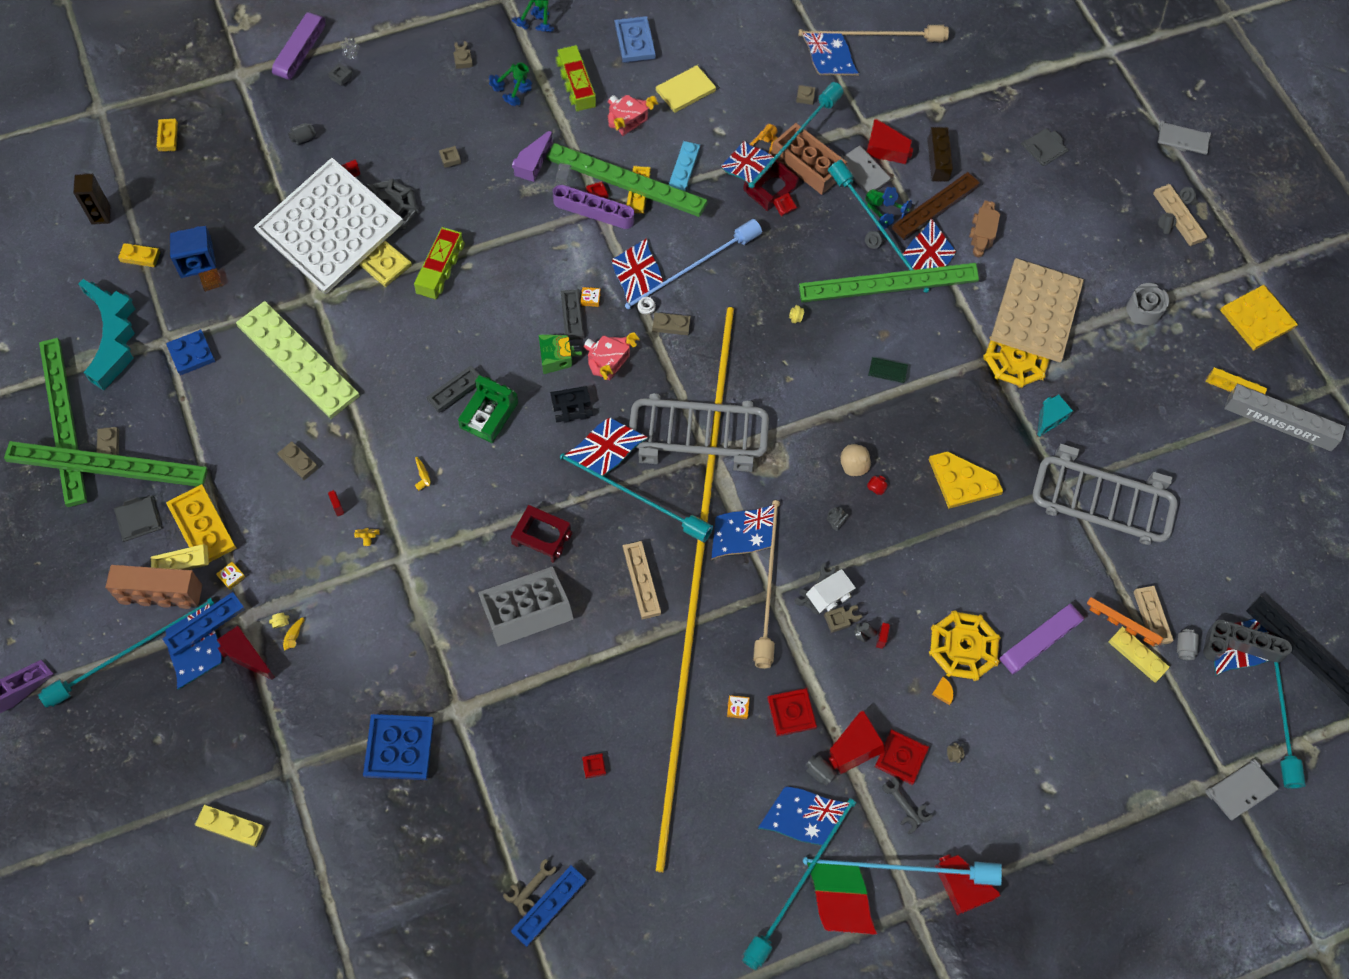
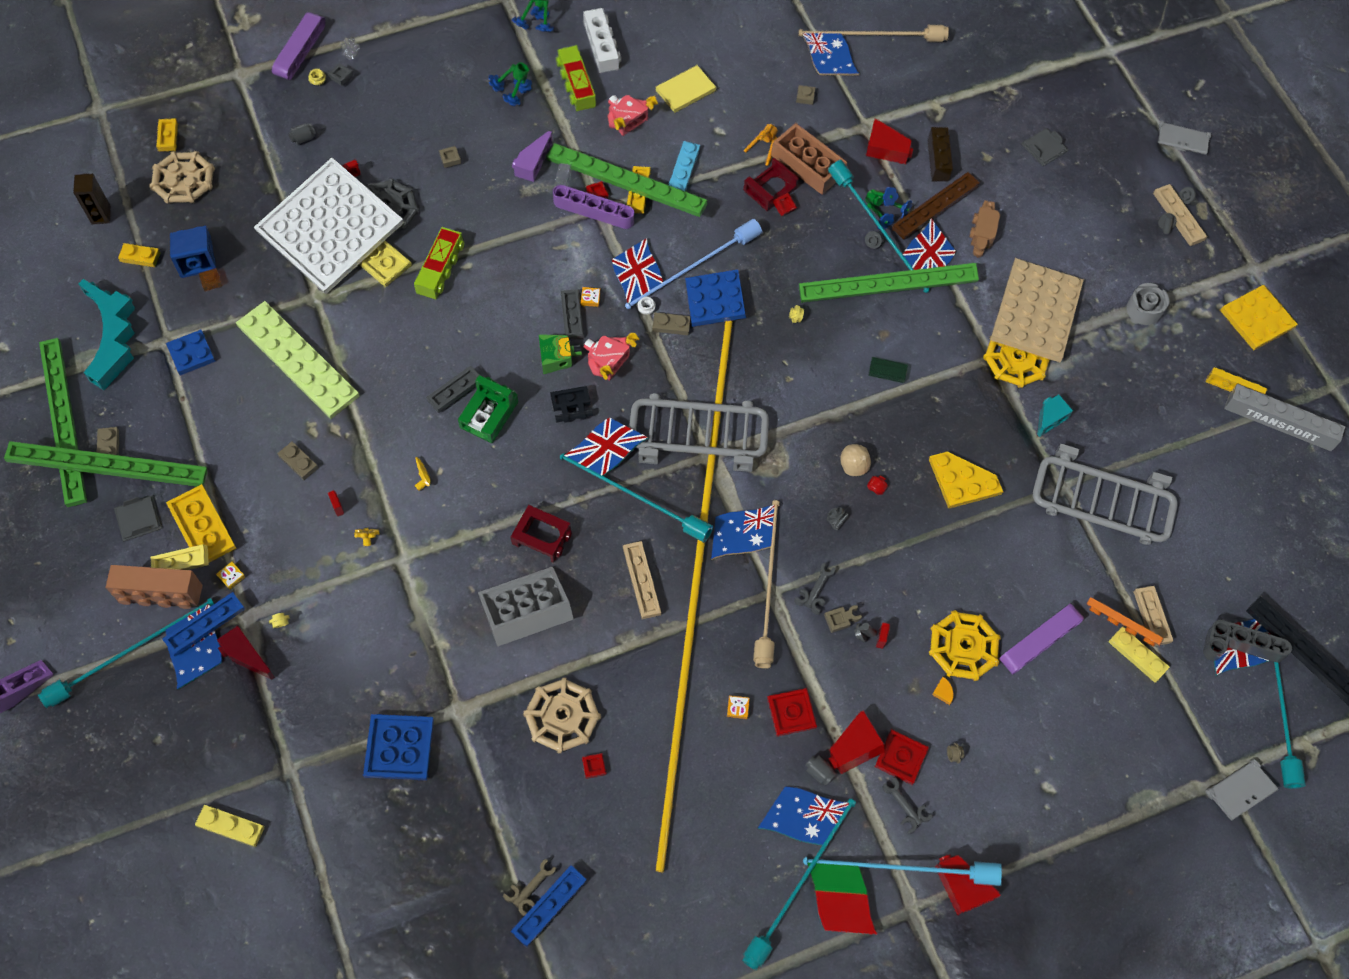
yellow bar [283,618,305,651] -> none
dark tan plate [454,41,473,69] -> none
medium blue plate [615,16,655,63] -> none
flag [721,82,844,188] -> none
white brick [806,569,855,613] -> none
light grey door [841,146,891,194] -> none
light grey brick [1177,629,1199,660] -> none
none -> tan plate [150,151,215,204]
none -> light yellow plate [309,69,326,85]
none -> tan plate [523,678,601,753]
none -> white brick [583,8,621,73]
none -> blue plate [685,269,746,327]

